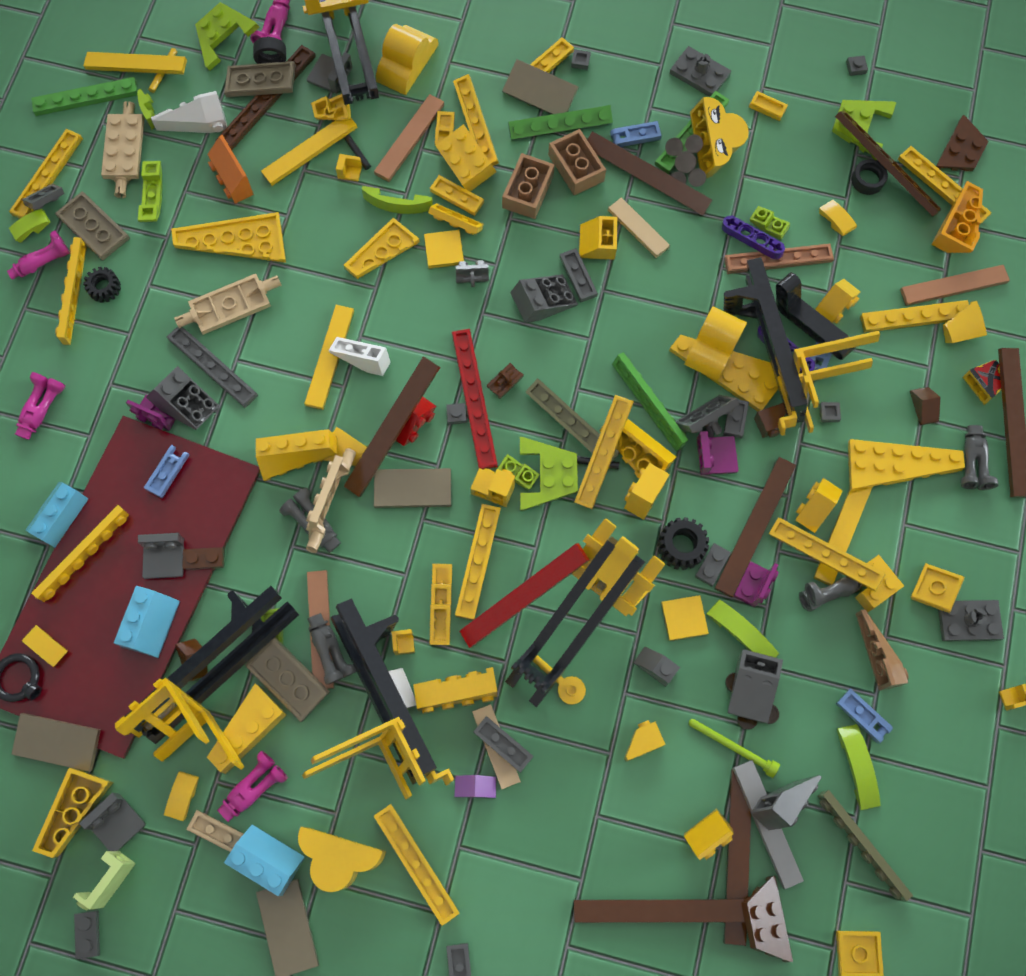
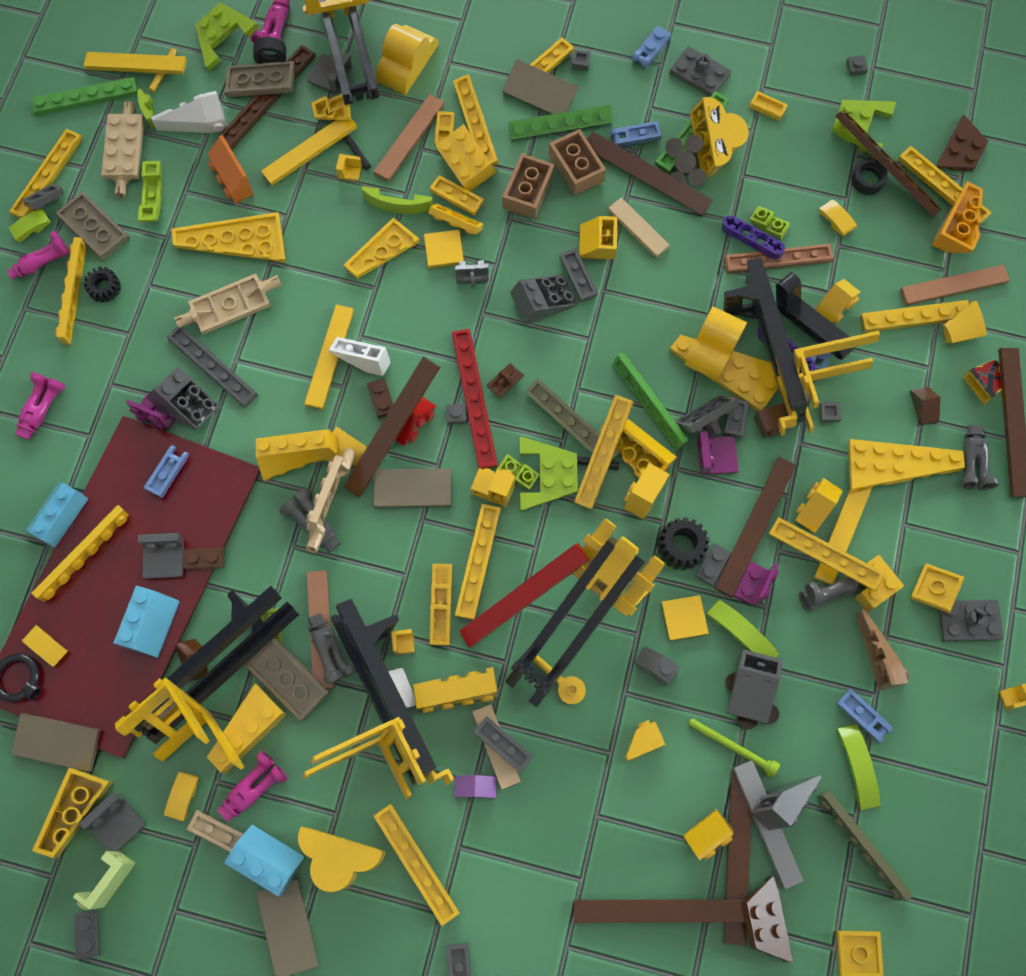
none -> reddish brown plate [367,378,393,419]
none -> medium blue plate [631,26,671,68]

